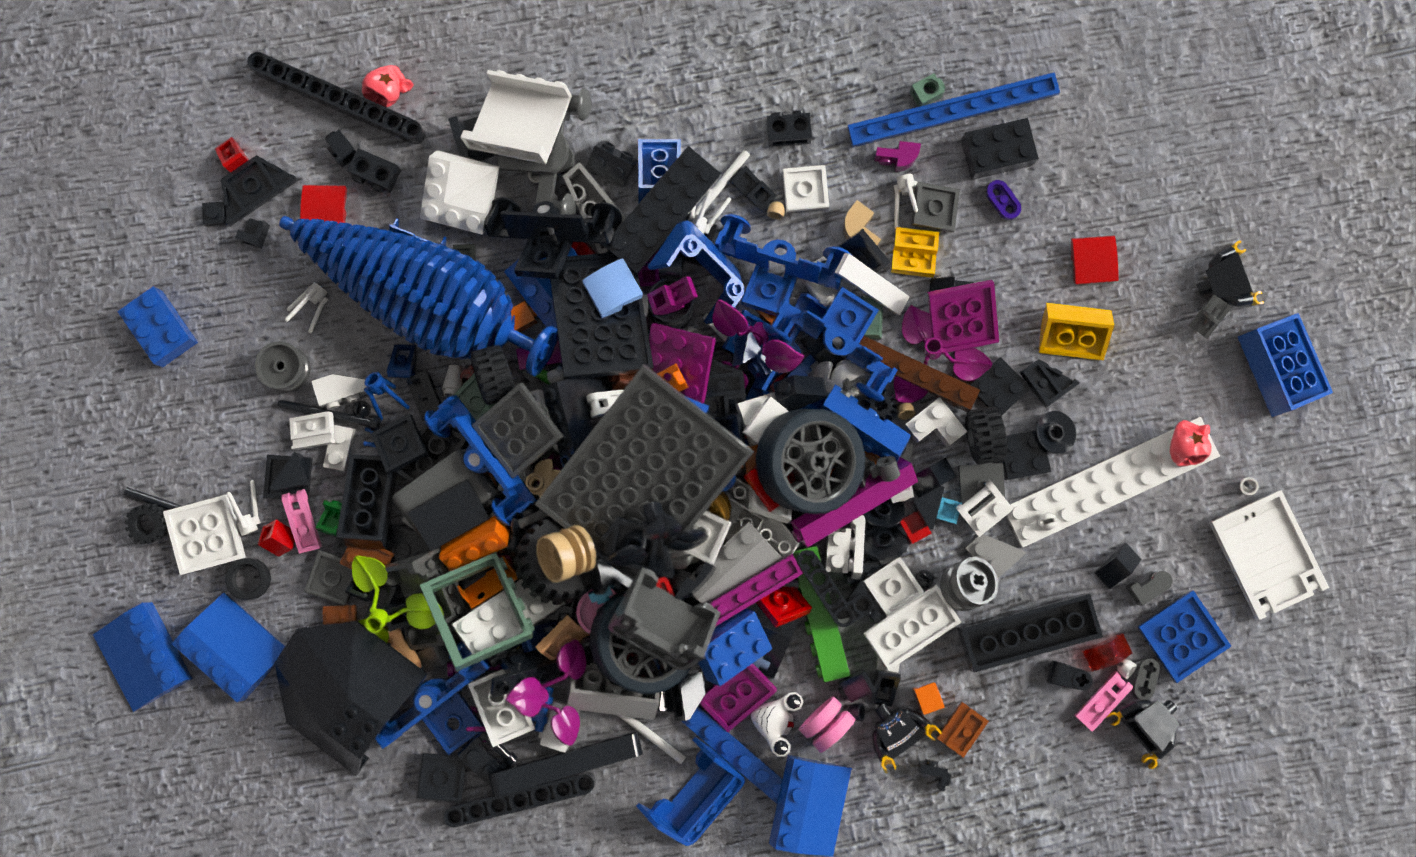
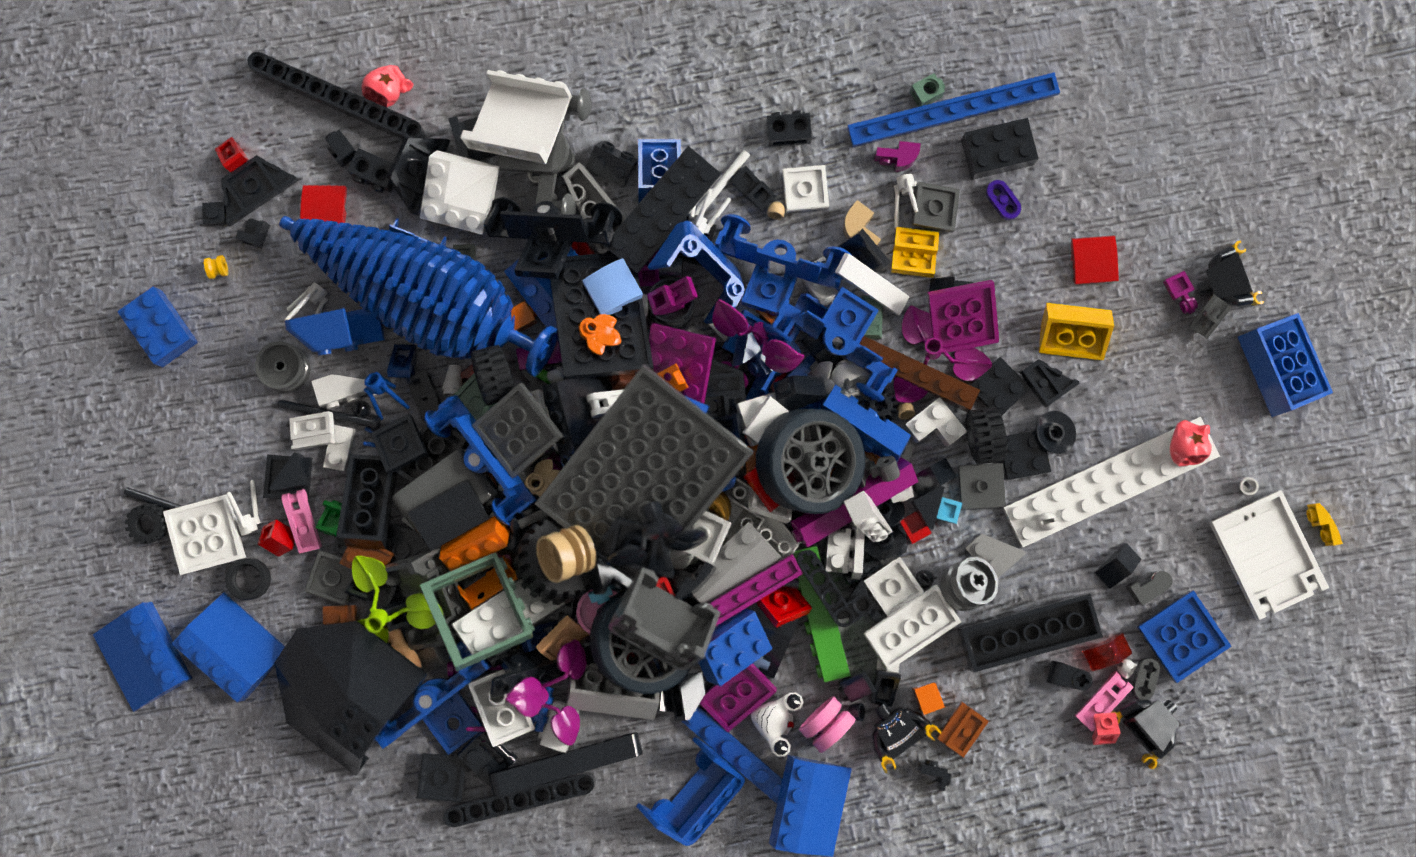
white bar [617,715,686,764] -> none
white plate [955,480,1013,537] -> none
none -> yellow wheel [204,255,229,279]
none -> blue windscreen [284,309,385,356]
none -> black wing [387,138,451,215]
none -> orange plate [579,314,621,355]
none -> white slope [844,491,893,542]
none -> coral bracket [1092,713,1120,745]
none -> magenta plate [1163,271,1198,314]
none -> yellow slope [1306,503,1343,546]

